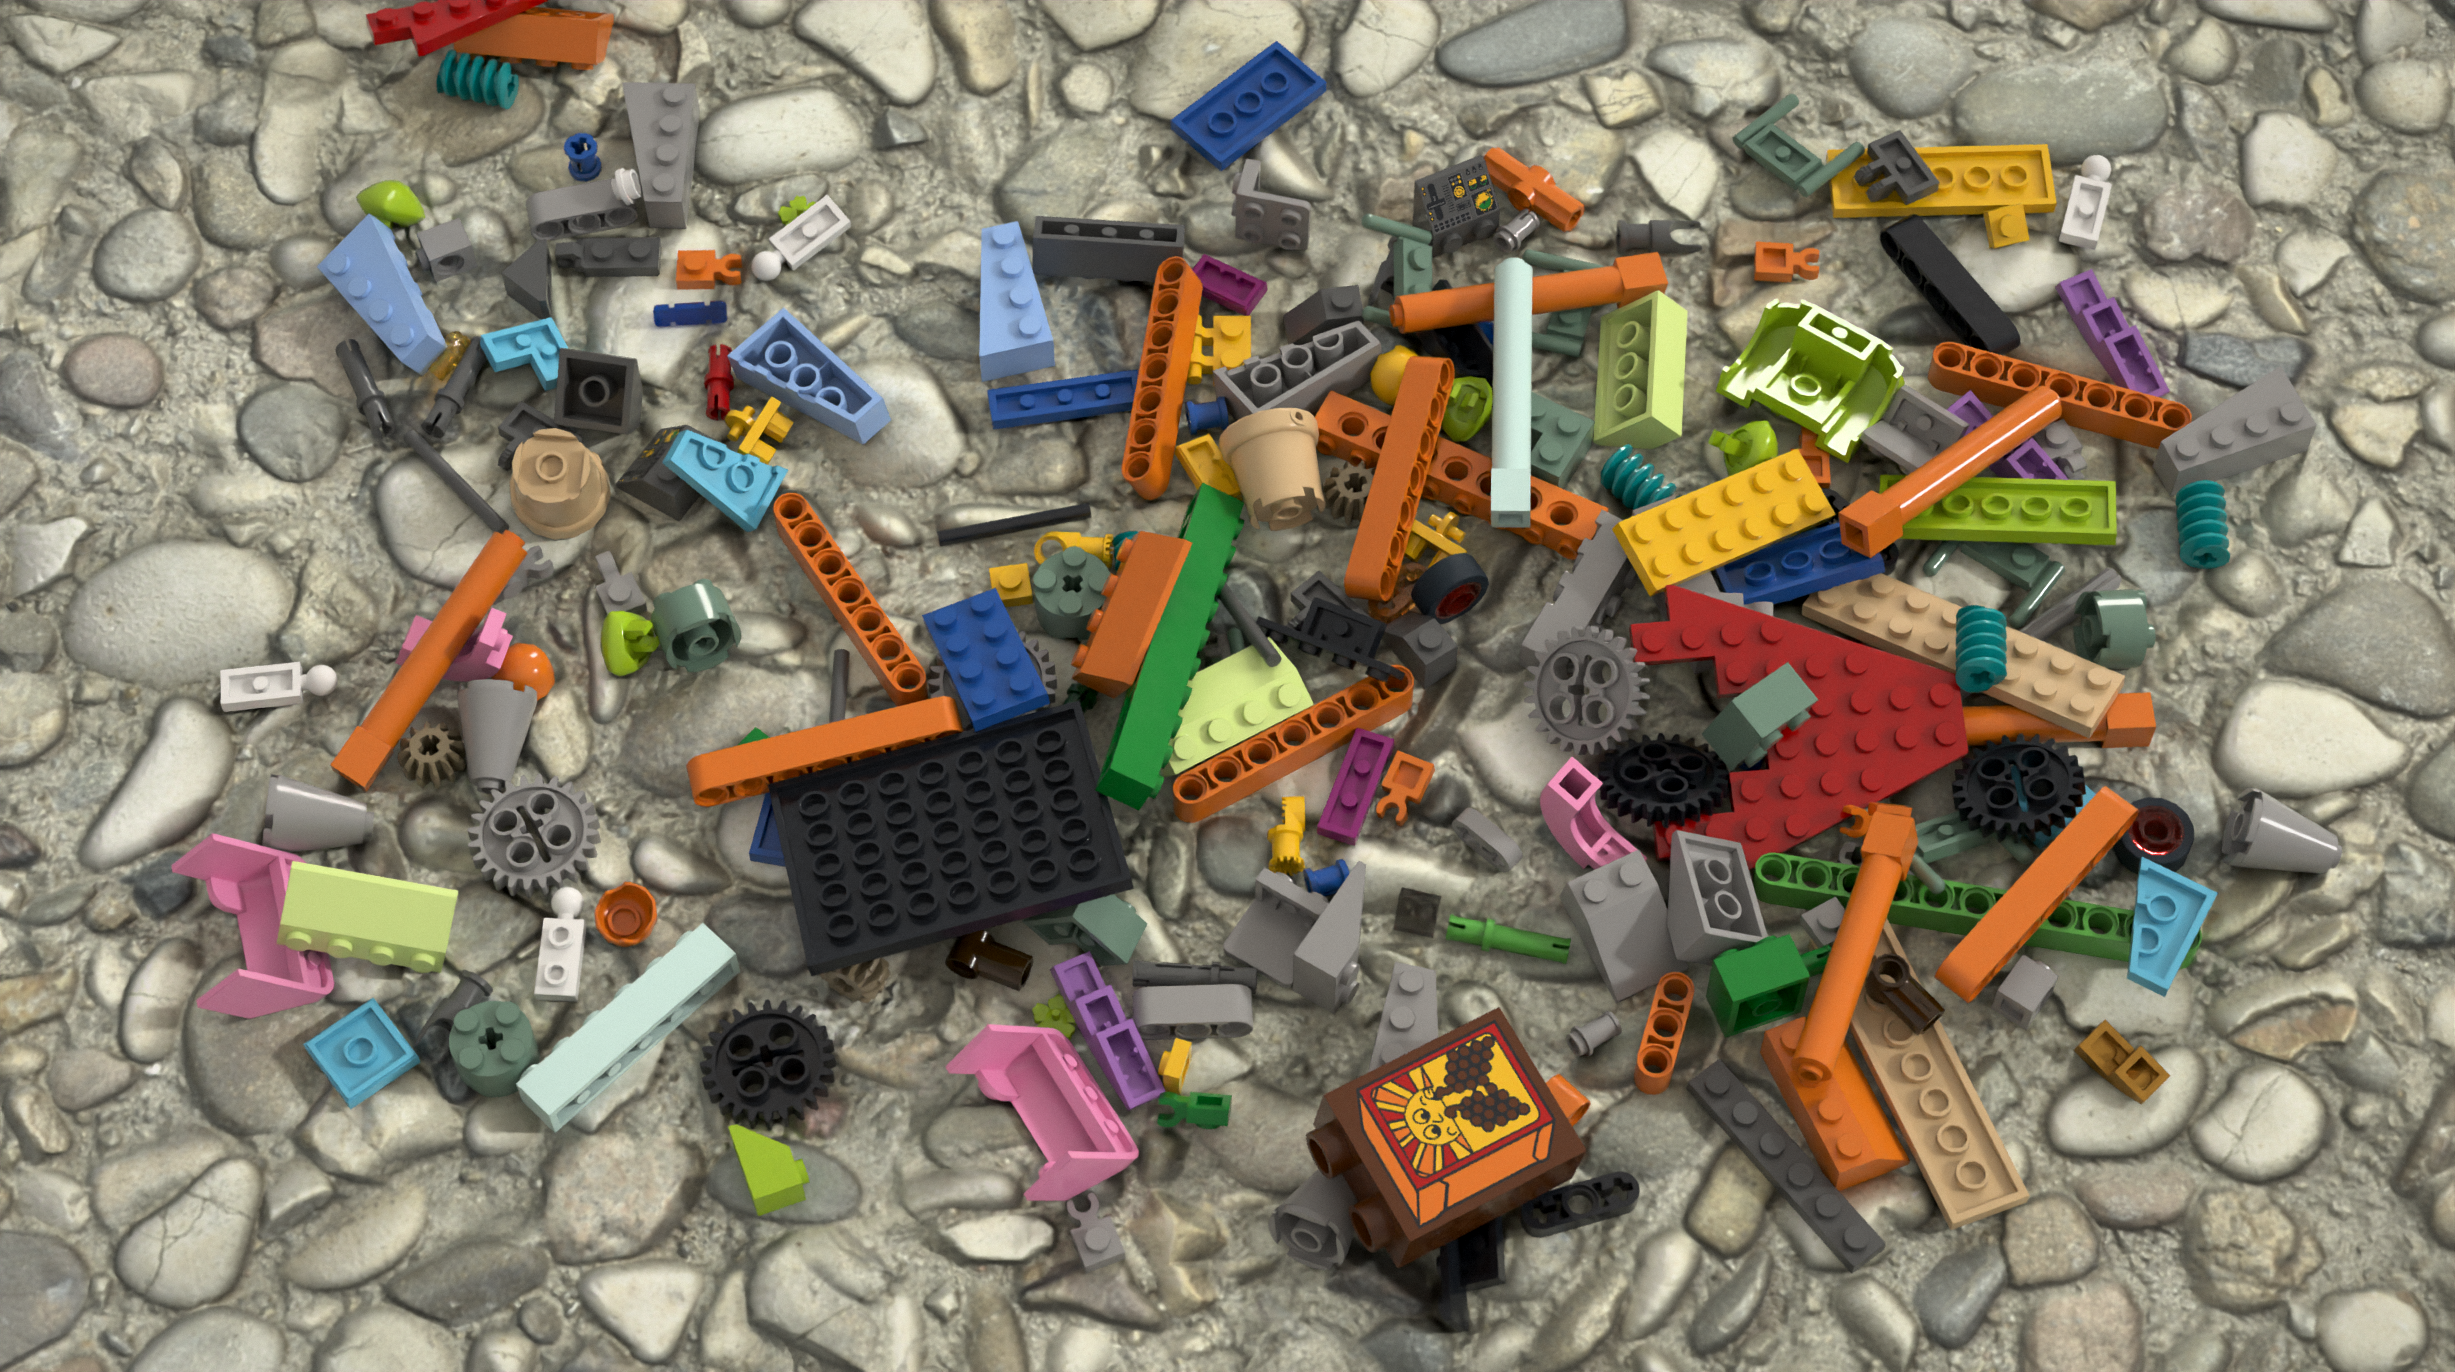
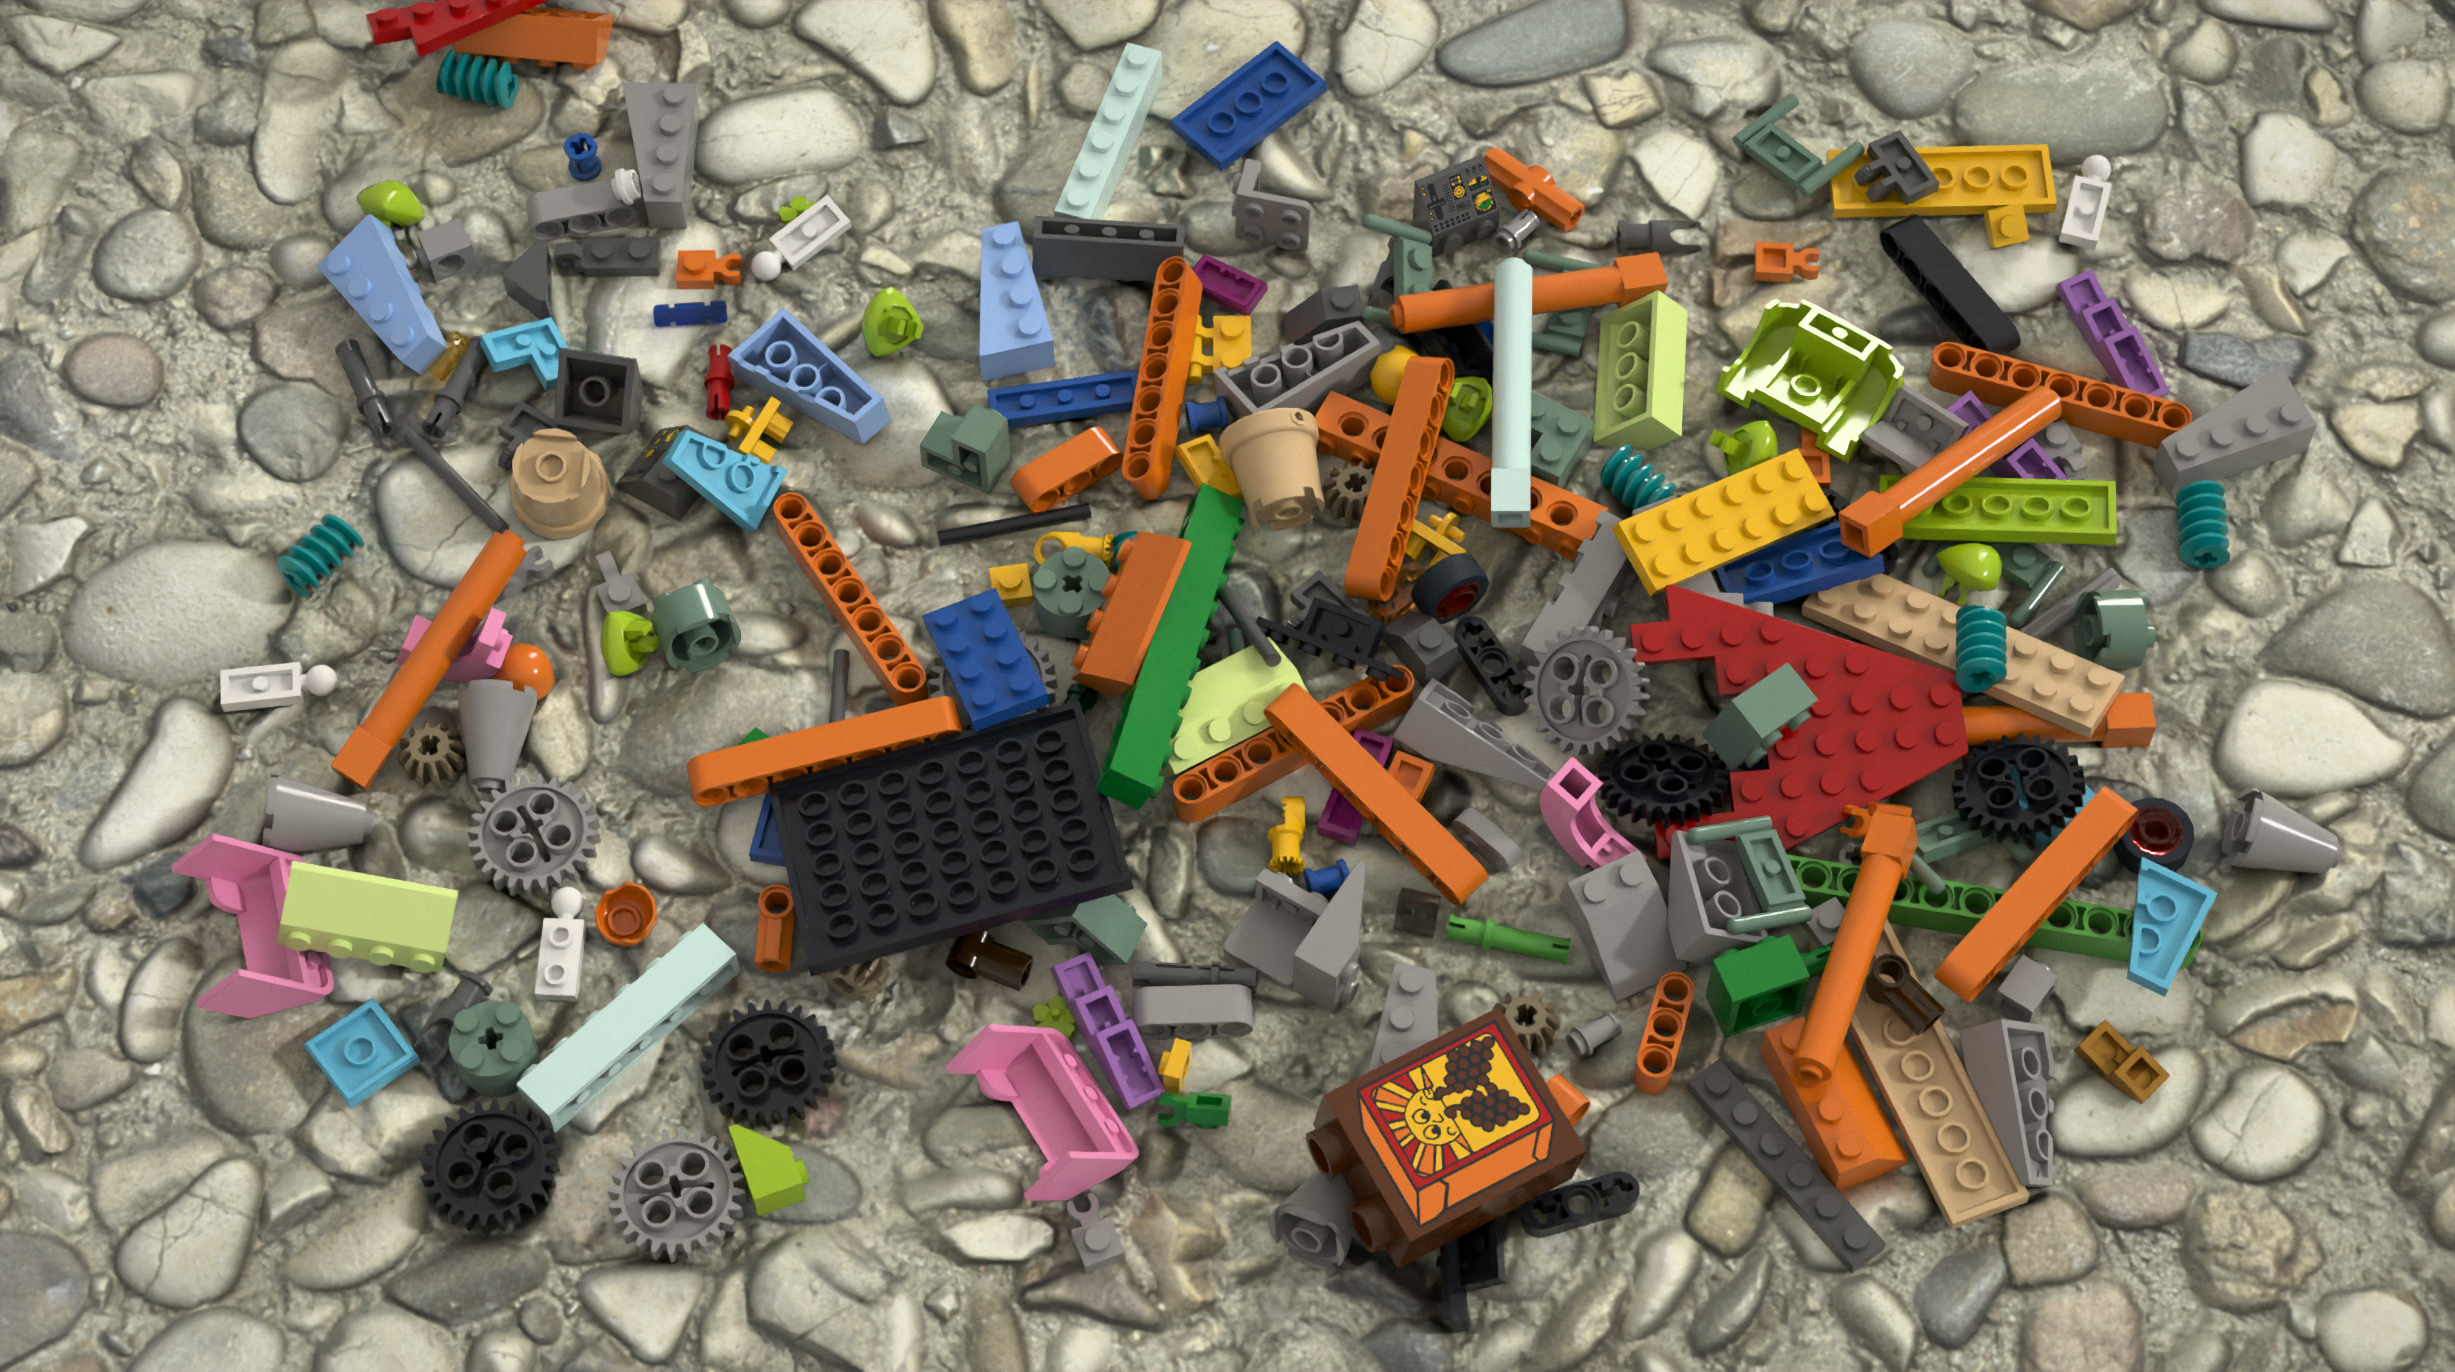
none -> teal piece [276,514,365,598]
none -> black gear [421,1099,560,1233]
none -> light grey gear [608,1128,747,1262]
none -> orange piece [755,884,798,973]
none -> lime piece [862,287,924,357]
none -> sand green brick [919,404,1011,495]
none -> orange beam [1010,426,1124,513]
none -> light aqua brick [1054,42,1163,220]
none -> orange beam [1263,683,1488,906]
none -> light grey wedge [1393,678,1556,791]
none -> black beam [1454,616,1531,716]
none -> dark tan gear [1492,987,1560,1057]
none -> sand green plate [1688,815,1812,935]
none -> lime piece [1936,543,2002,606]
none -> light grey wedge [1959,1019,2054,1188]

